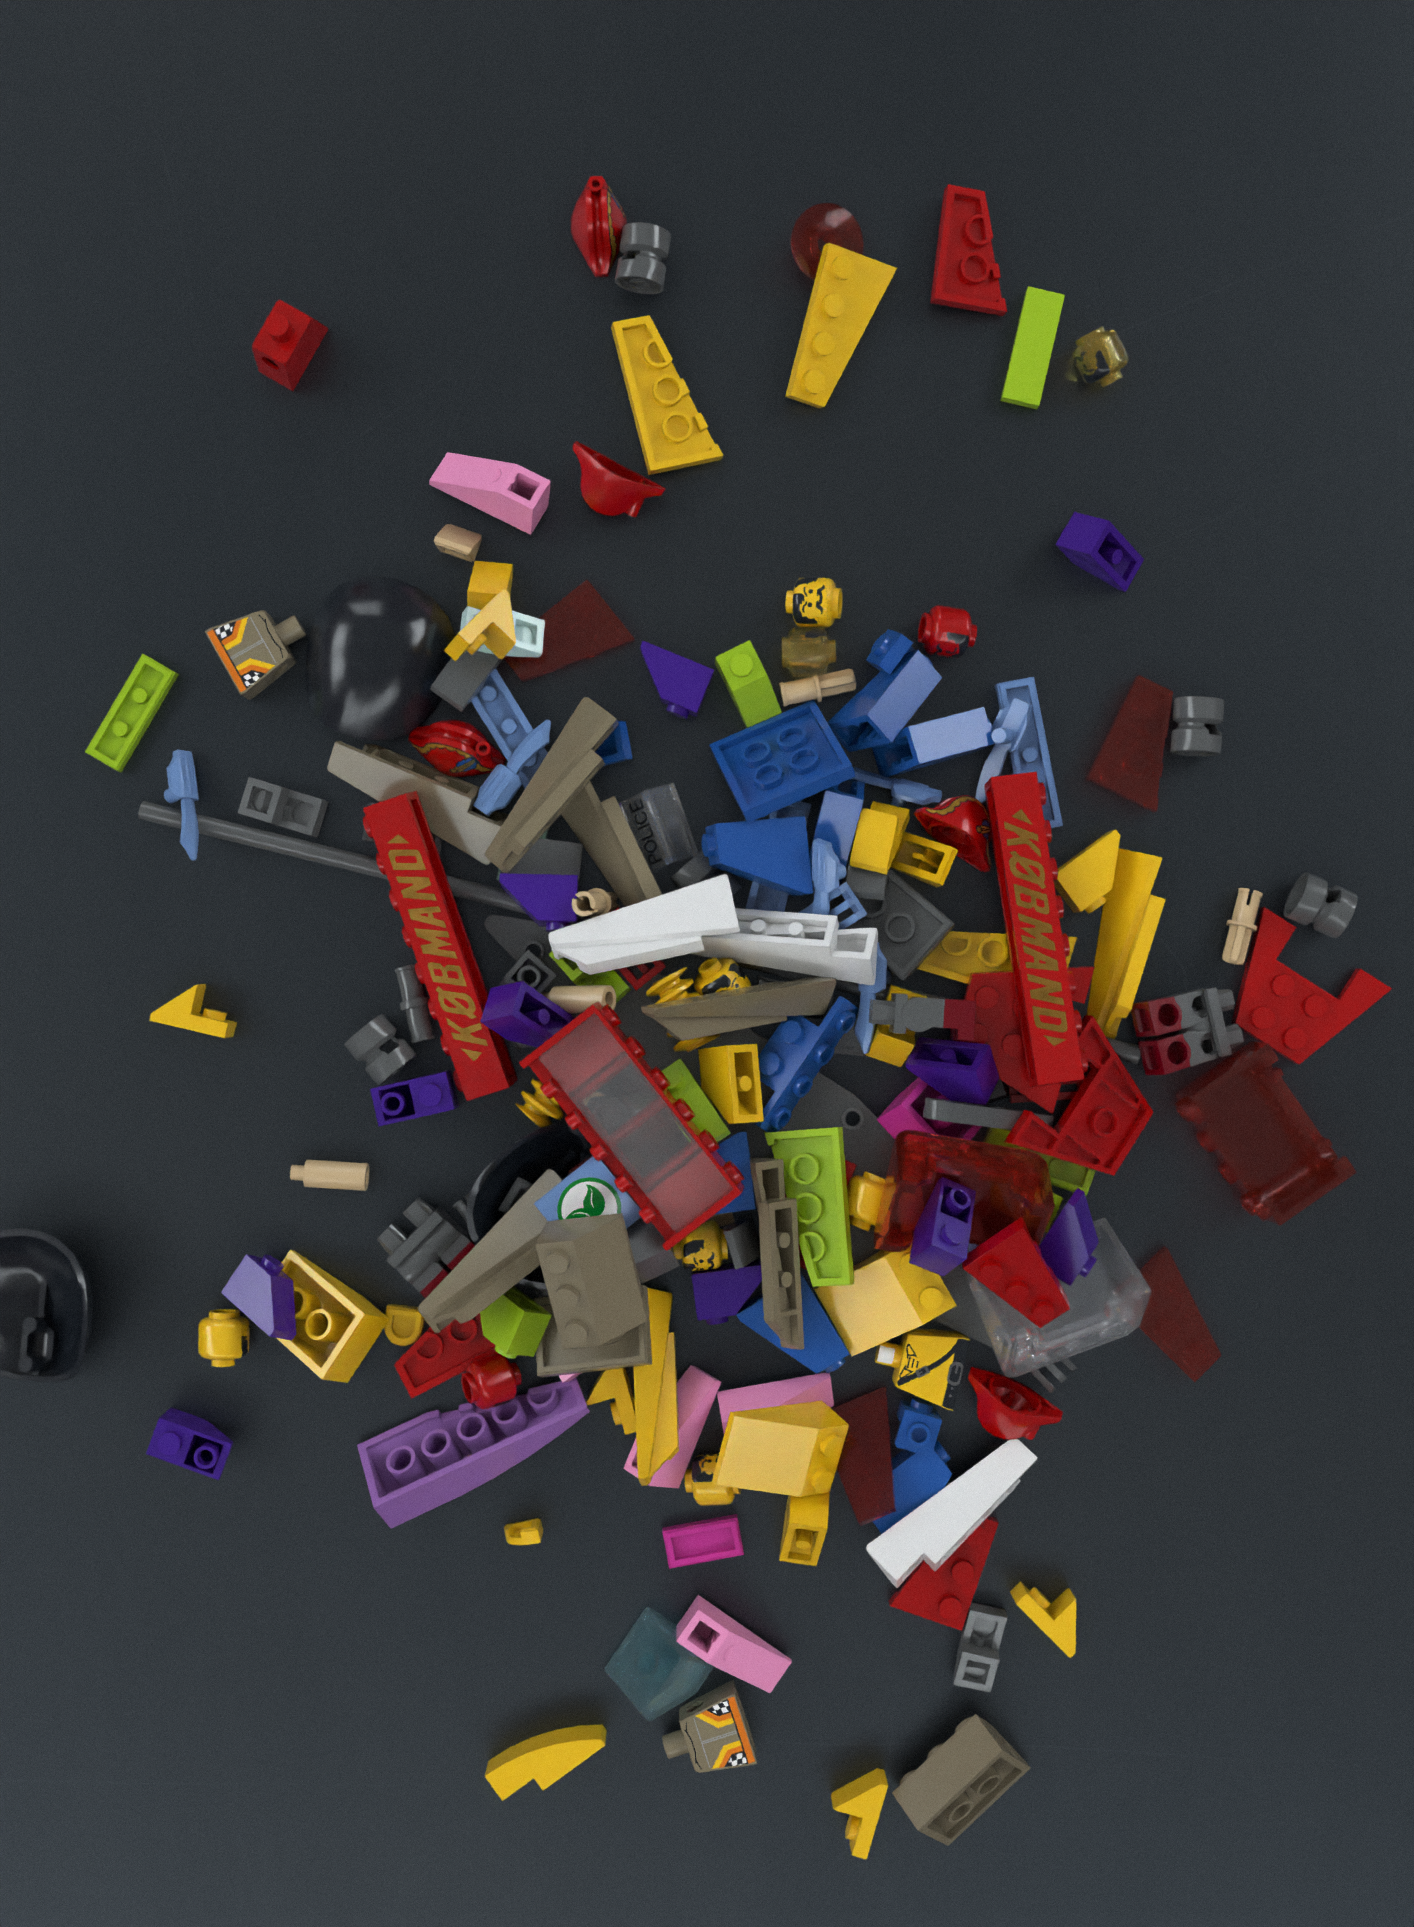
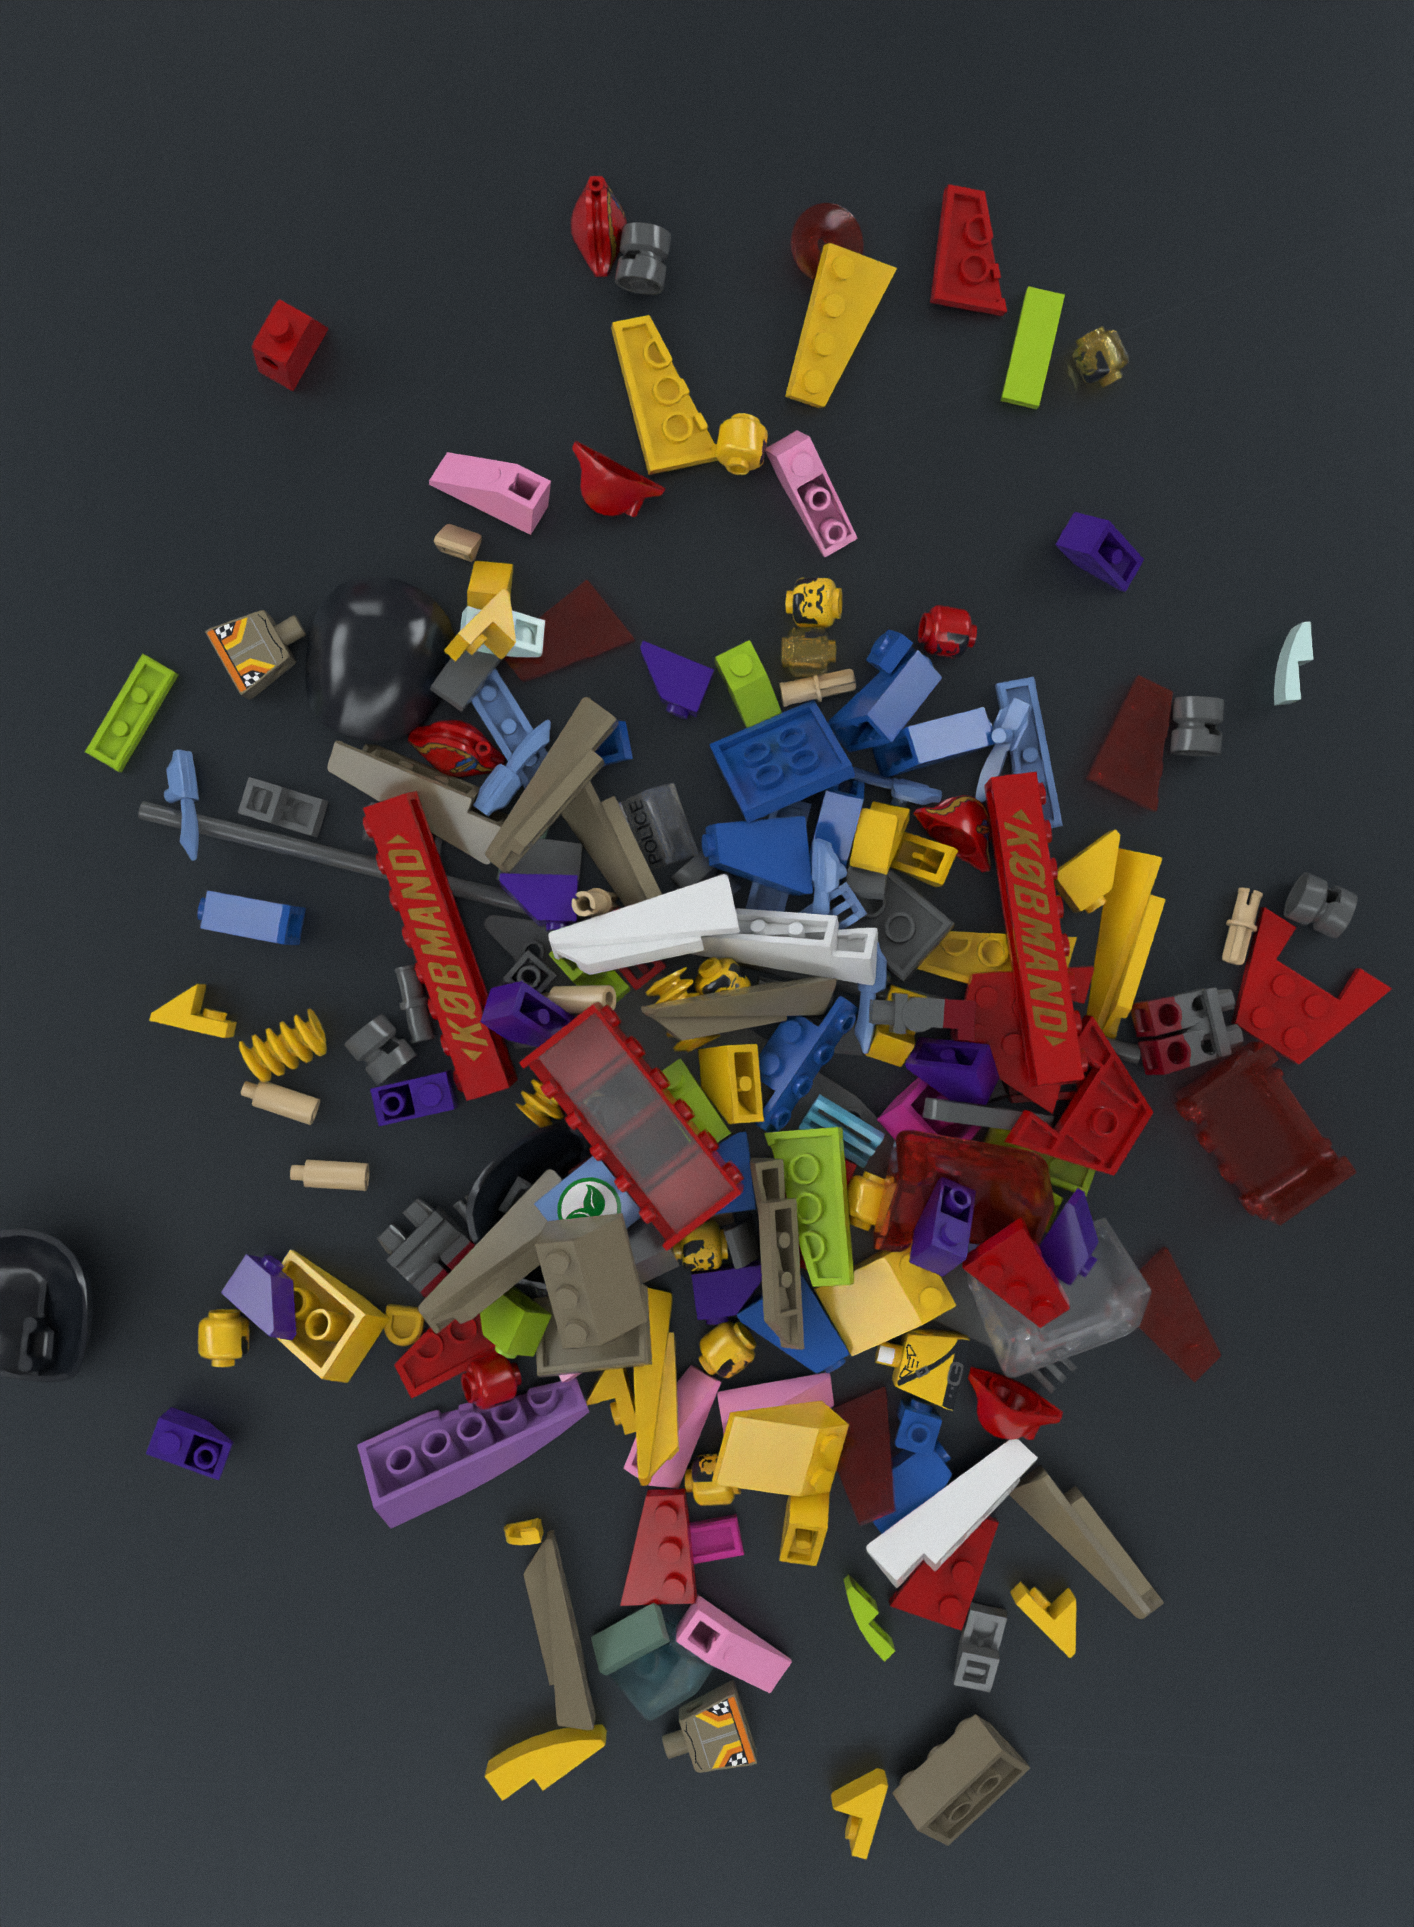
none -> slope [197,890,306,945]
none -> yellow piece [239,1008,327,1083]
none -> tan cylinder [241,1081,320,1125]
none -> dark tan wedge [523,1530,596,1730]
none -> sand green tile [591,1603,670,1676]
none -> red wing [620,1488,697,1606]
none -> yellow head [699,1321,757,1378]
none -> yellow head [715,413,768,475]
none -> bright pink slope [765,430,858,557]
none -> medium azure tile [798,1094,885,1168]
none -> lime slope [843,1574,895,1662]
none -> dark tan wedge [1009,1465,1164,1619]
none -> light aqua slope [1274,622,1313,706]

